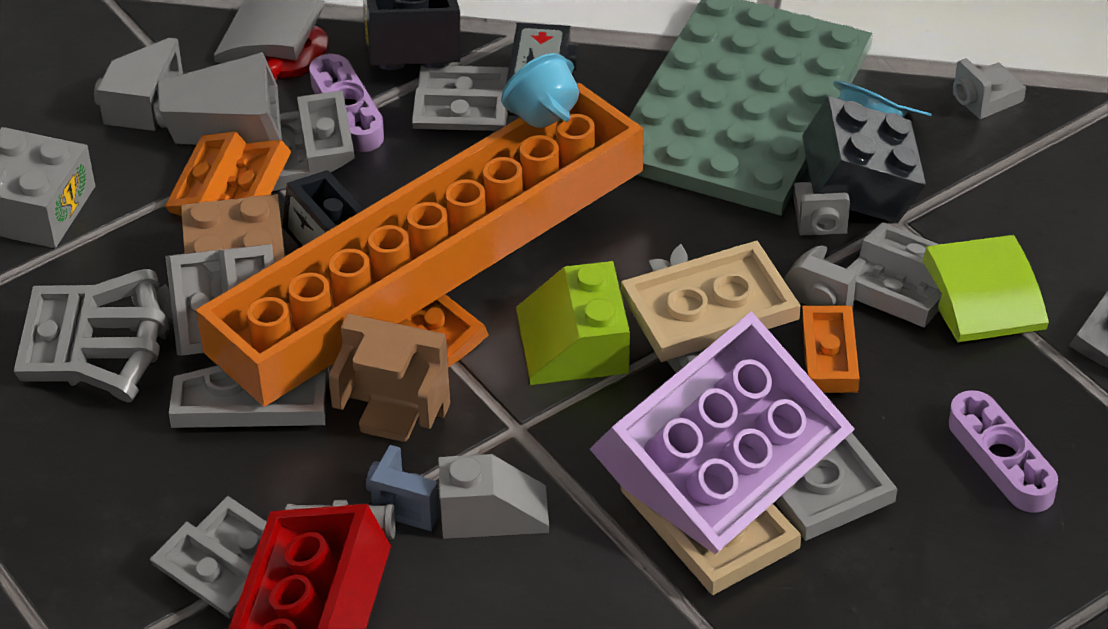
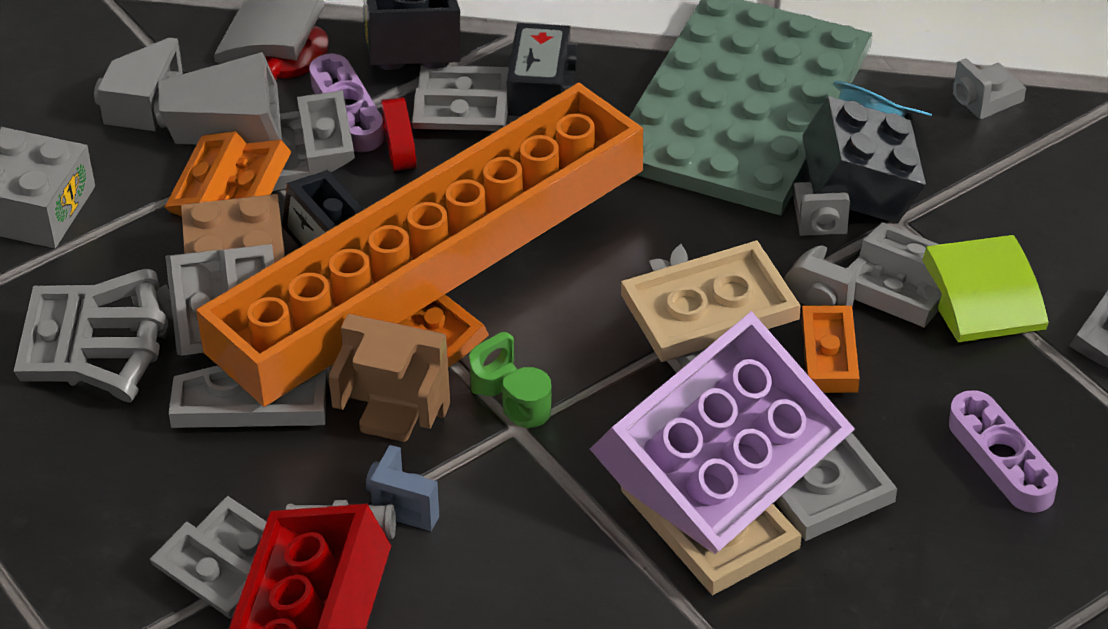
light grey slope [439,454,549,539] -> none
medium azure piece [501,53,579,128] -> none
lime slope [516,261,630,385] -> none
none -> red beam [381,97,417,172]
none -> bright green leg [469,332,552,428]

